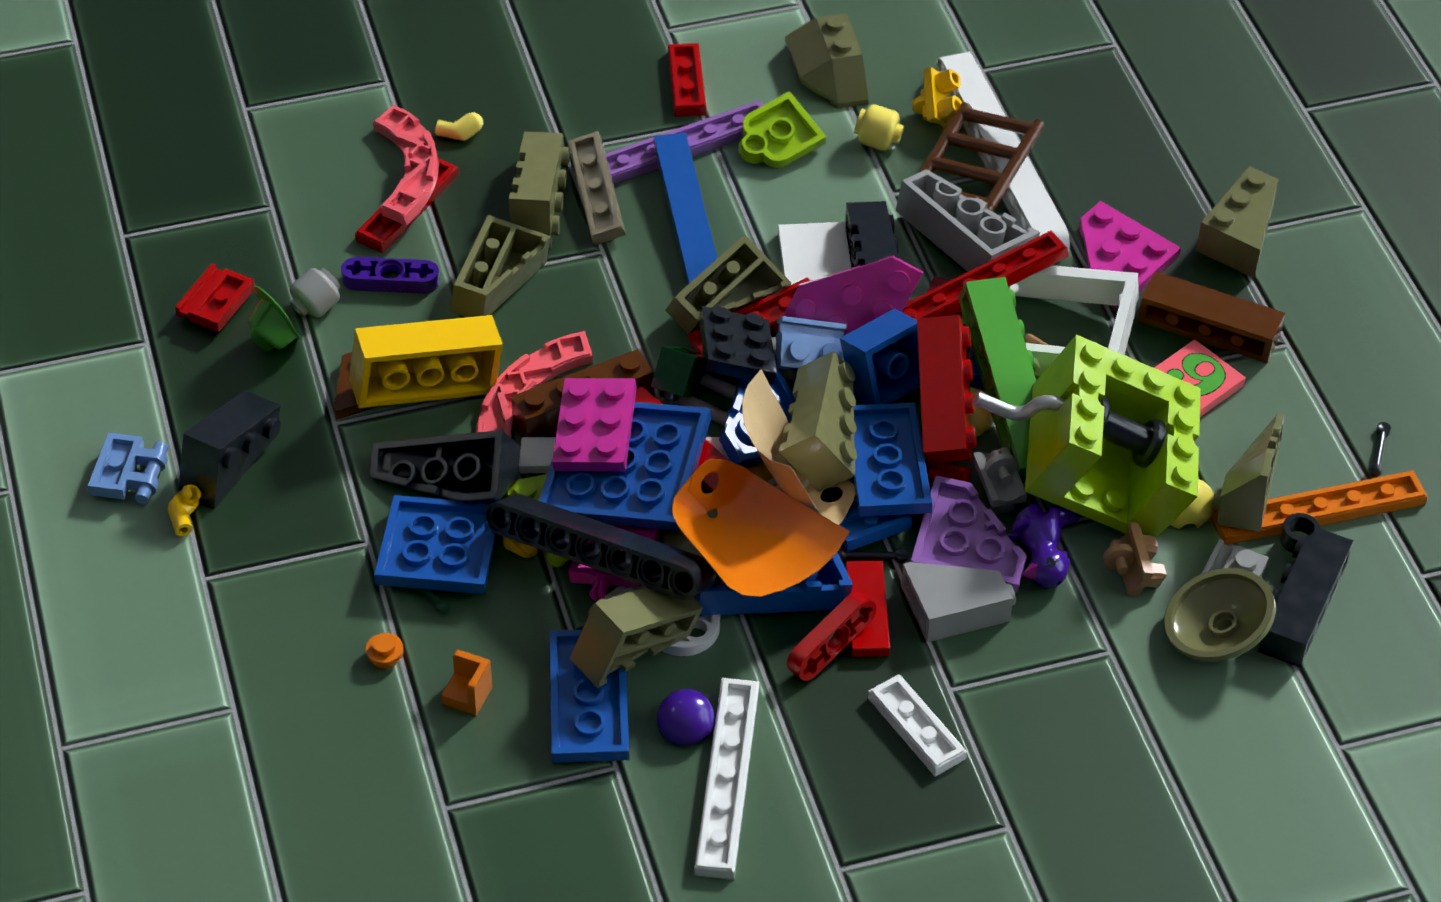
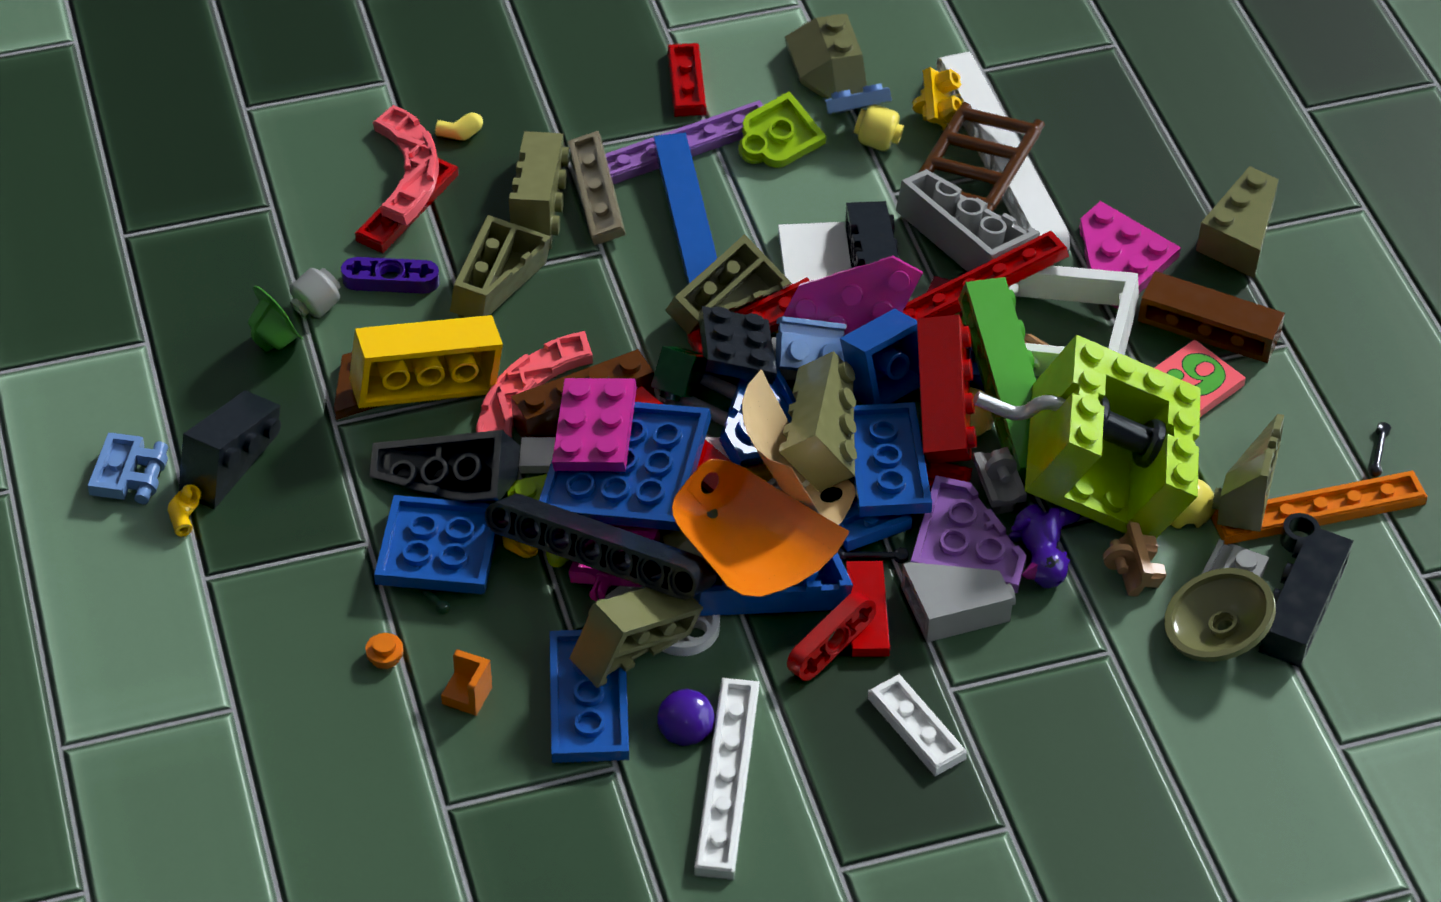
red plate [175,263,255,332] -> none
none -> medium blue plate [825,83,892,115]

